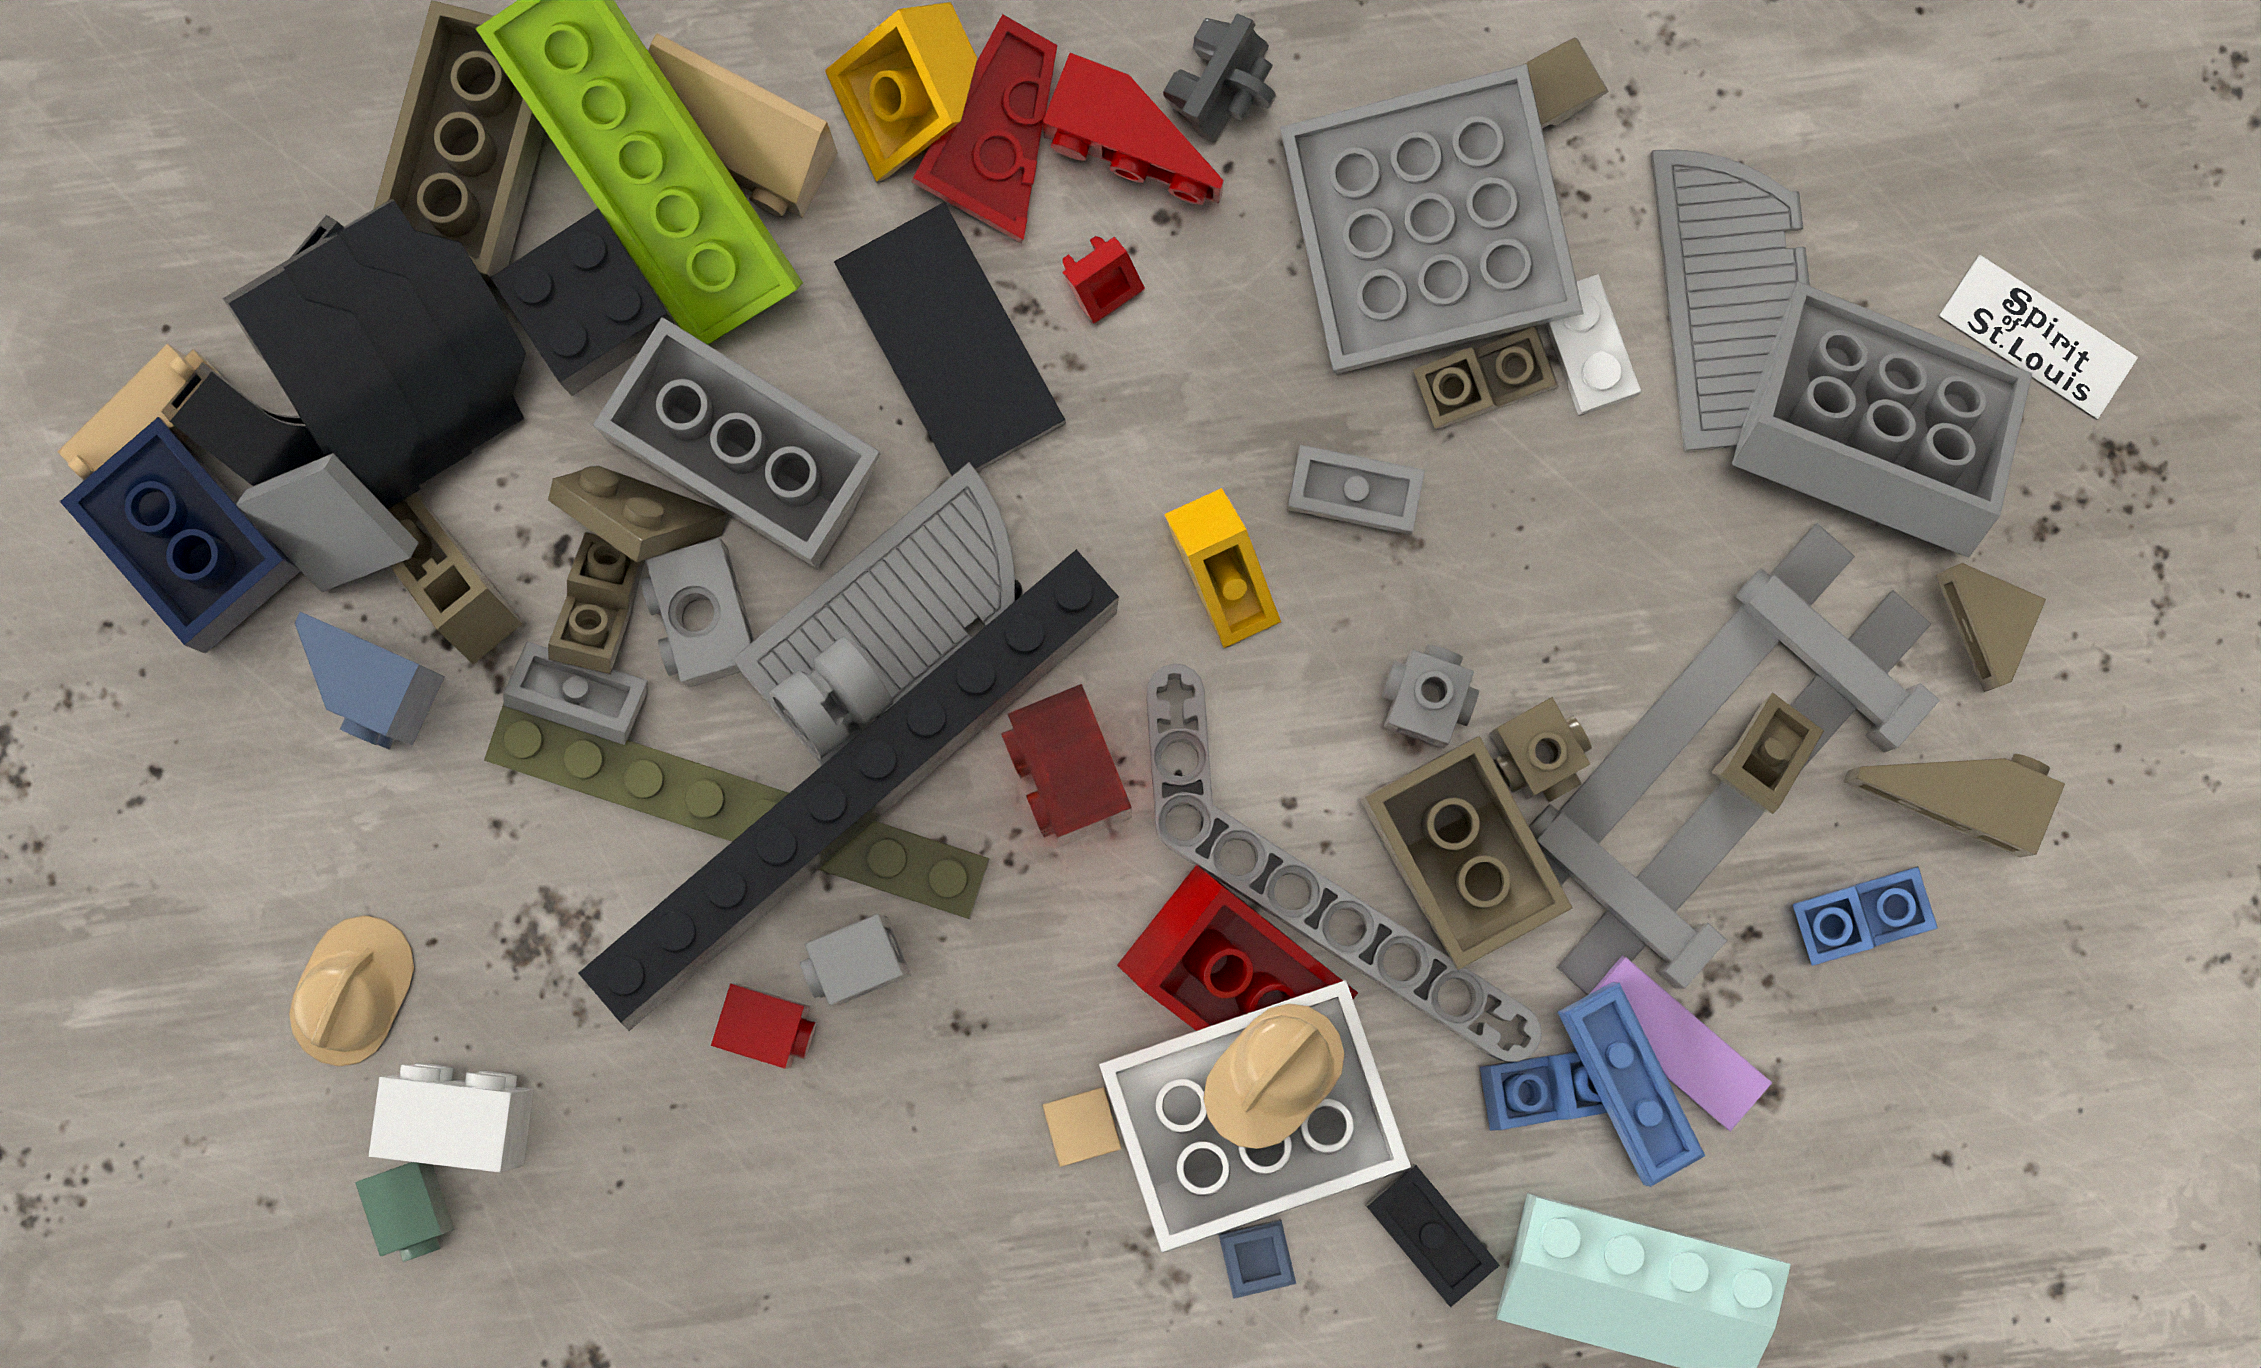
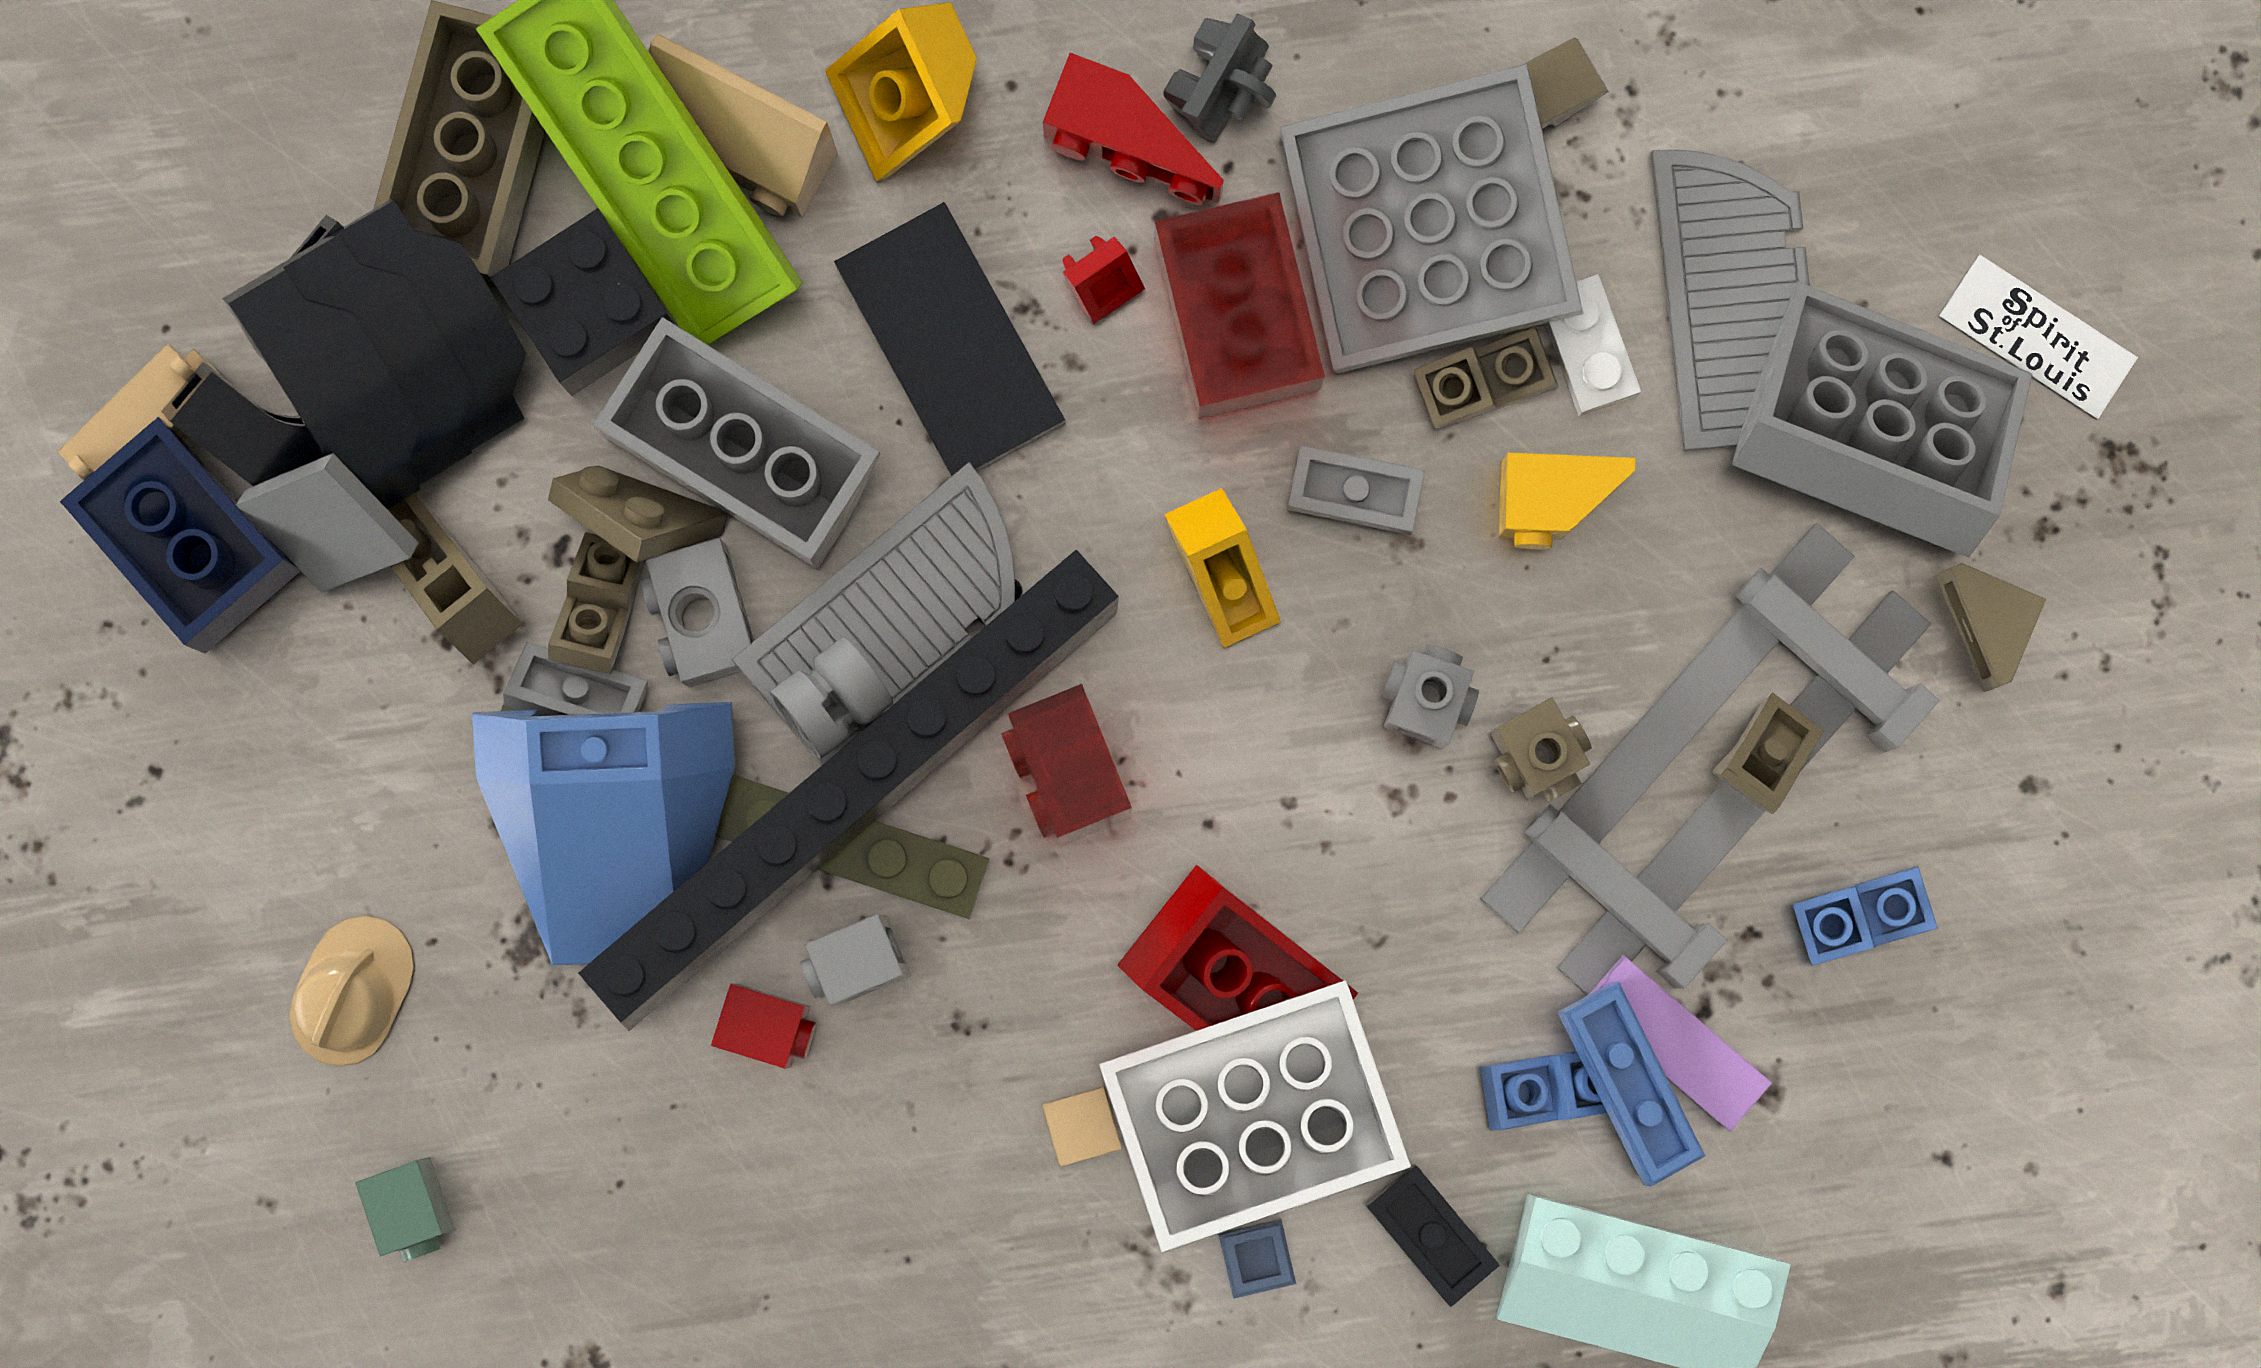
sand blue slope [295,612,445,750] -> none
white brick [369,1063,534,1173] -> none
red wing [911,14,1058,243] -> none
light grey beam [1146,664,1542,1062] -> none
tan piece [1203,1003,1344,1149] -> none
dark tan slope [1359,736,1573,970] -> none
dark tan slope [1844,754,2065,857] -> none
none -> medium blue wedge [472,702,736,965]
none -> clear red brick [1154,192,1325,419]
none -> yellow slope [1498,452,1636,549]

